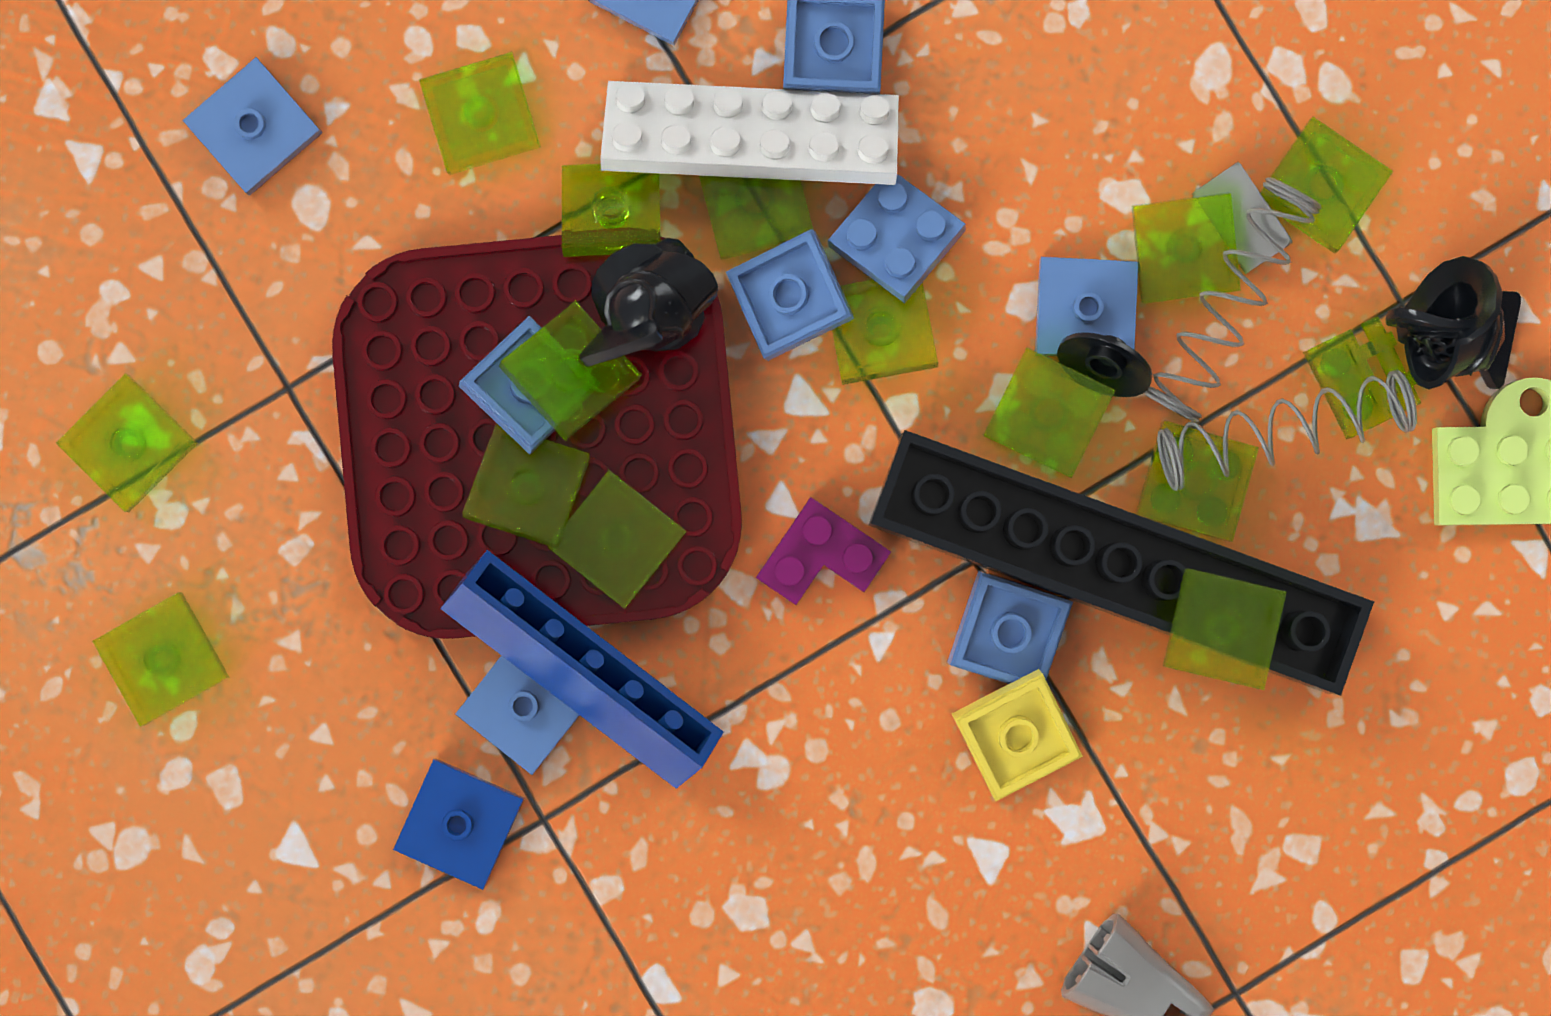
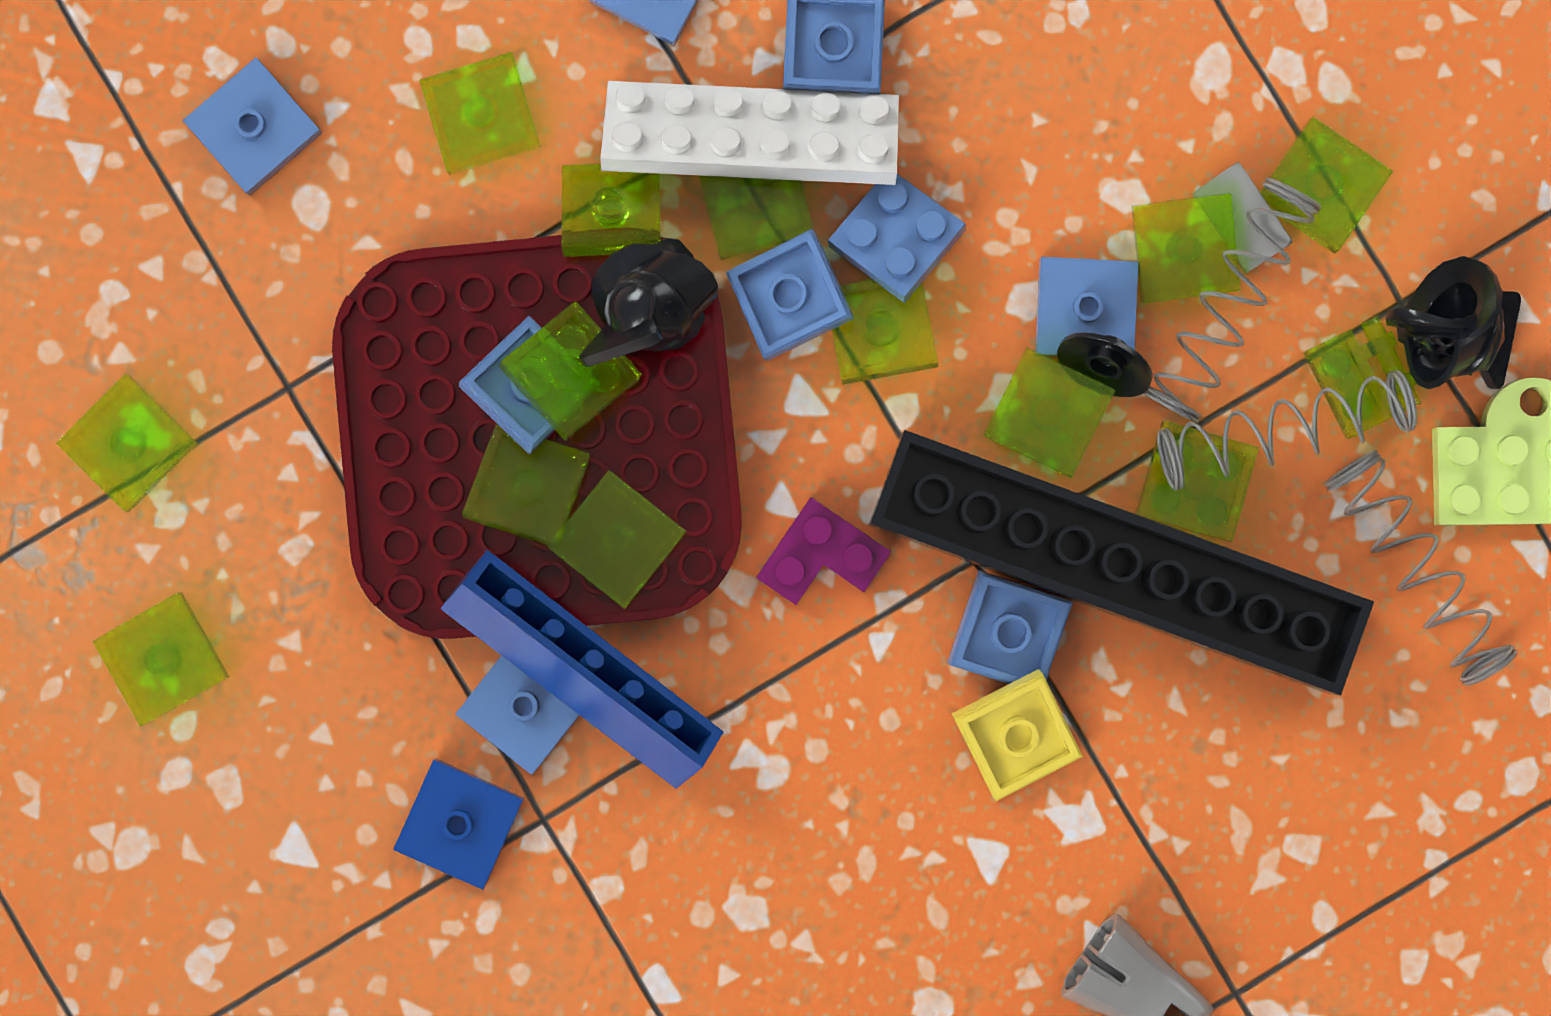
clear neon green plate [1163,568,1286,690] -> none
none -> light grey piece [1324,450,1517,686]

